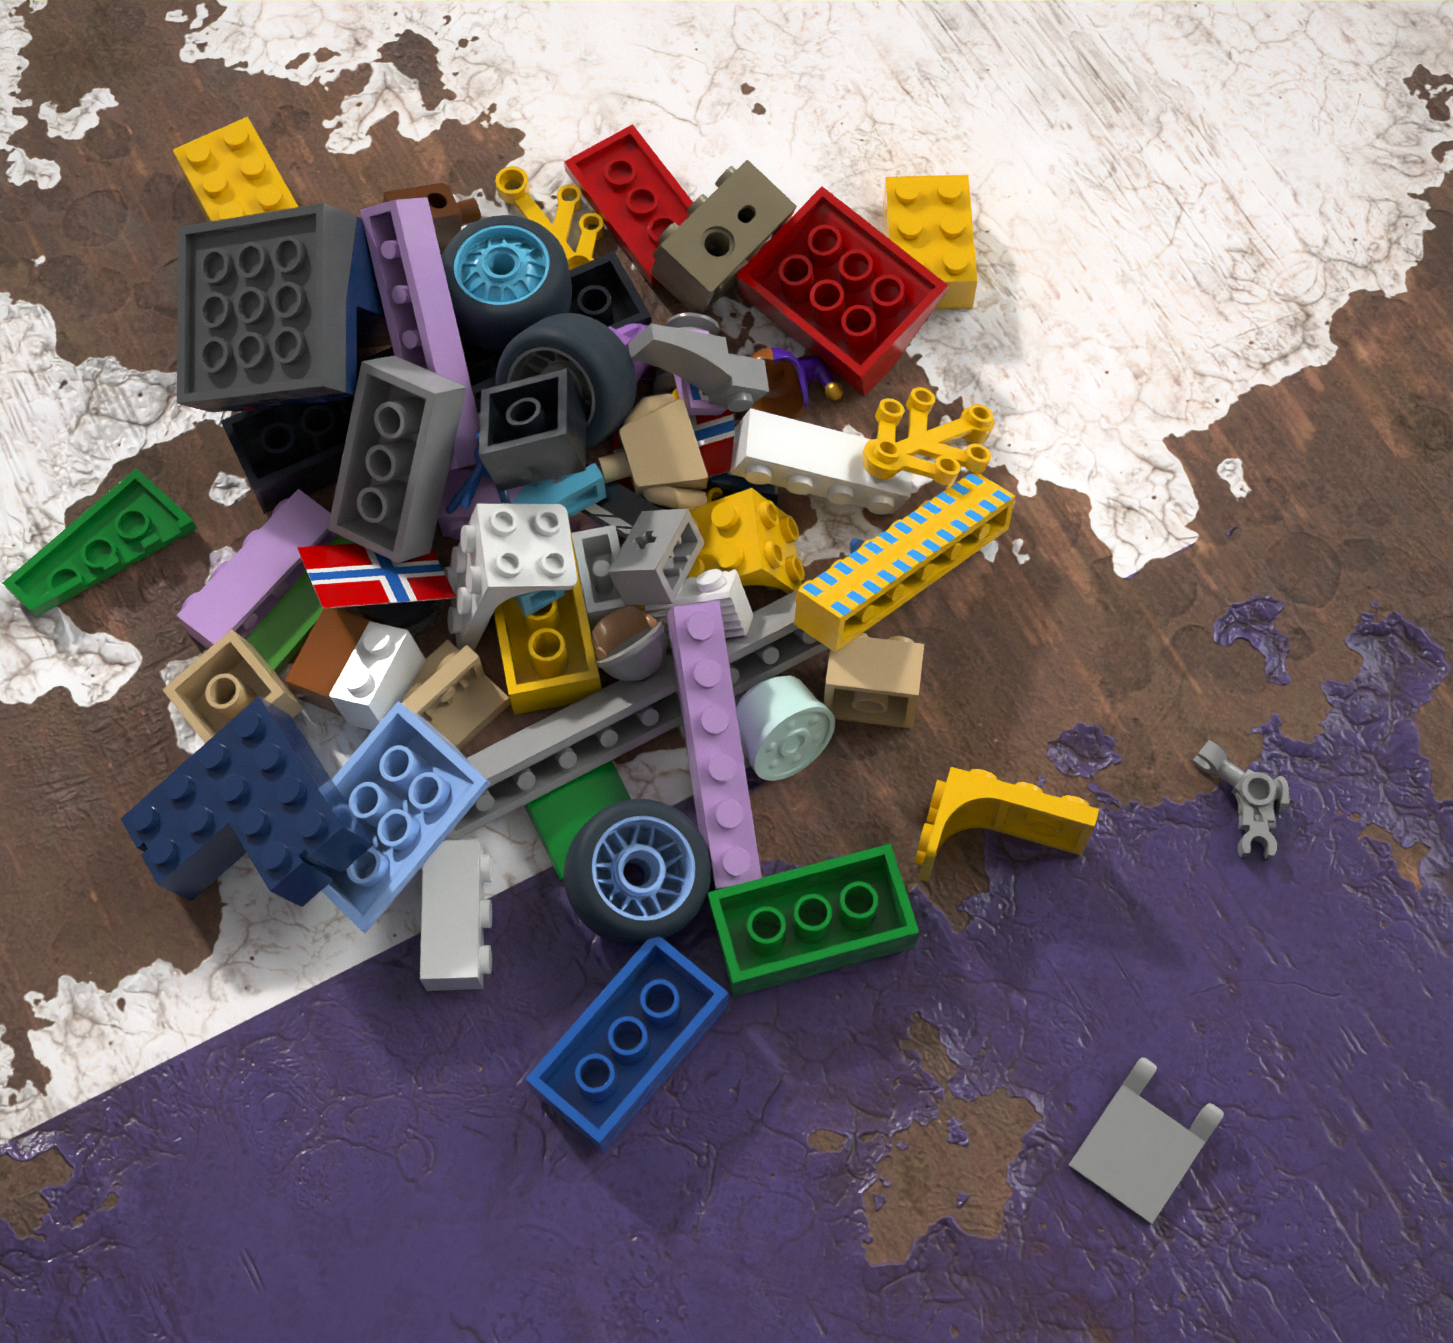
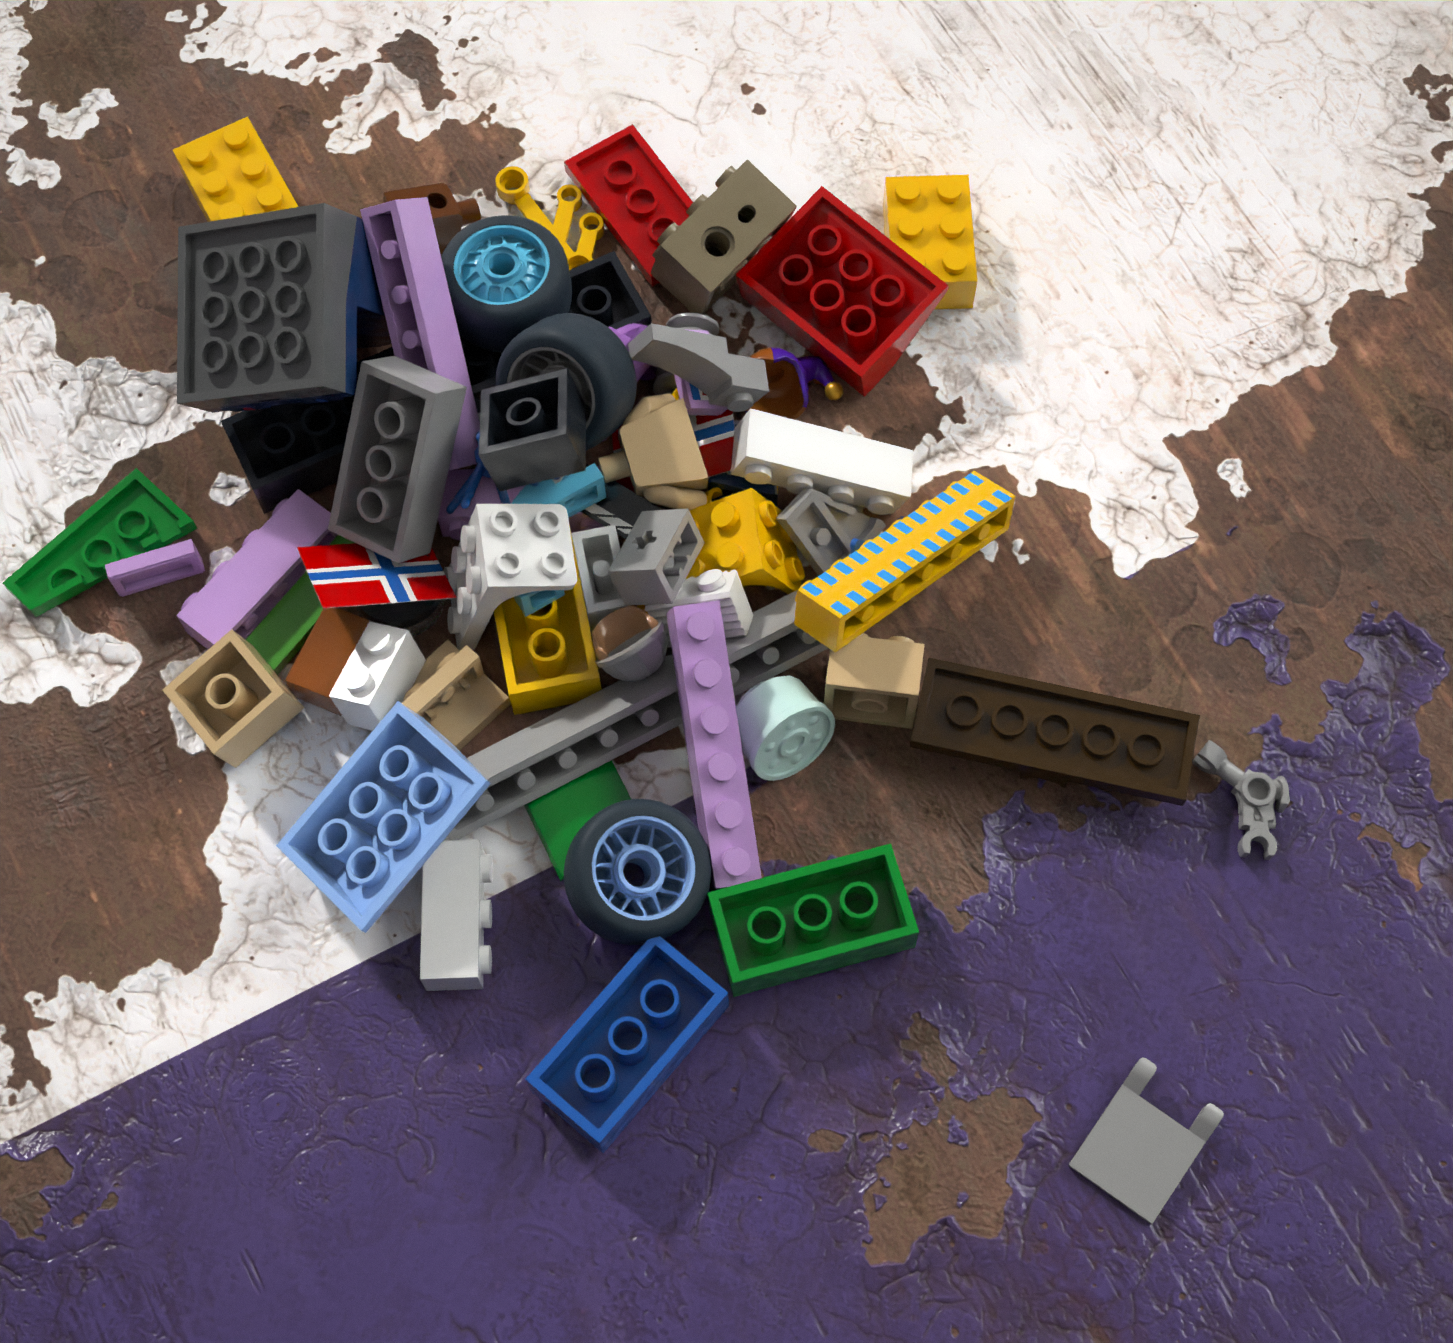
dark blue piece [121,696,373,907] -> none
yellow plant [862,387,994,485] -> none
yellow bracket [914,767,1099,882] -> none
none -> lavender tile [105,539,205,597]
none -> light grey wing [776,488,886,576]
none -> dark brown piece [909,658,1200,806]

